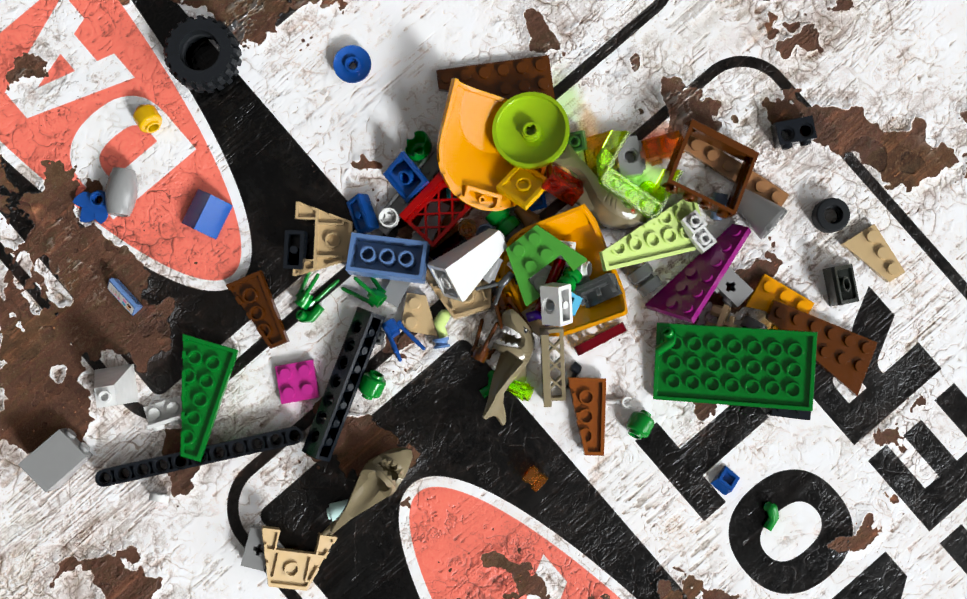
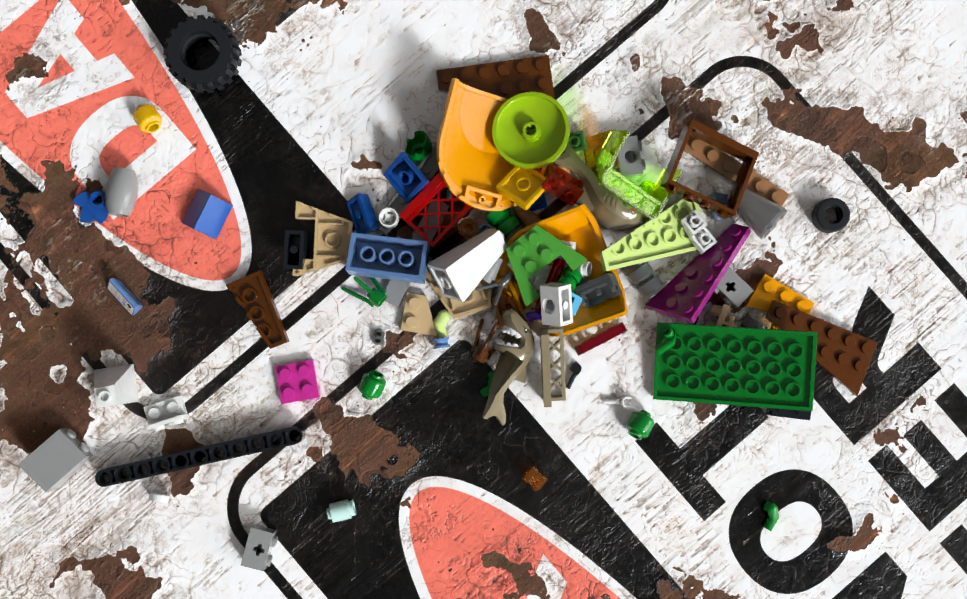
green wing [180,334,239,462] -> none
tan wing [261,525,337,591] -> none
green plant [294,272,340,310] -> none
green arm [296,303,325,323] -> none
black brick [302,307,386,462] -> none
dark tan piece [322,447,413,536] -> none
blue dish [333,45,371,83] -> none
blue plant [382,318,426,362] -> none
clear neon green cone [507,380,534,402] -> none
dark orange wing [567,377,606,456] -> none
clear orange brick [641,130,685,166] -> none
blue slope [711,465,740,495] -> none
black brick [770,115,817,150] -> none
pearl dark grey slope [822,264,859,306] -> none
tan wing [840,224,905,283] -> none

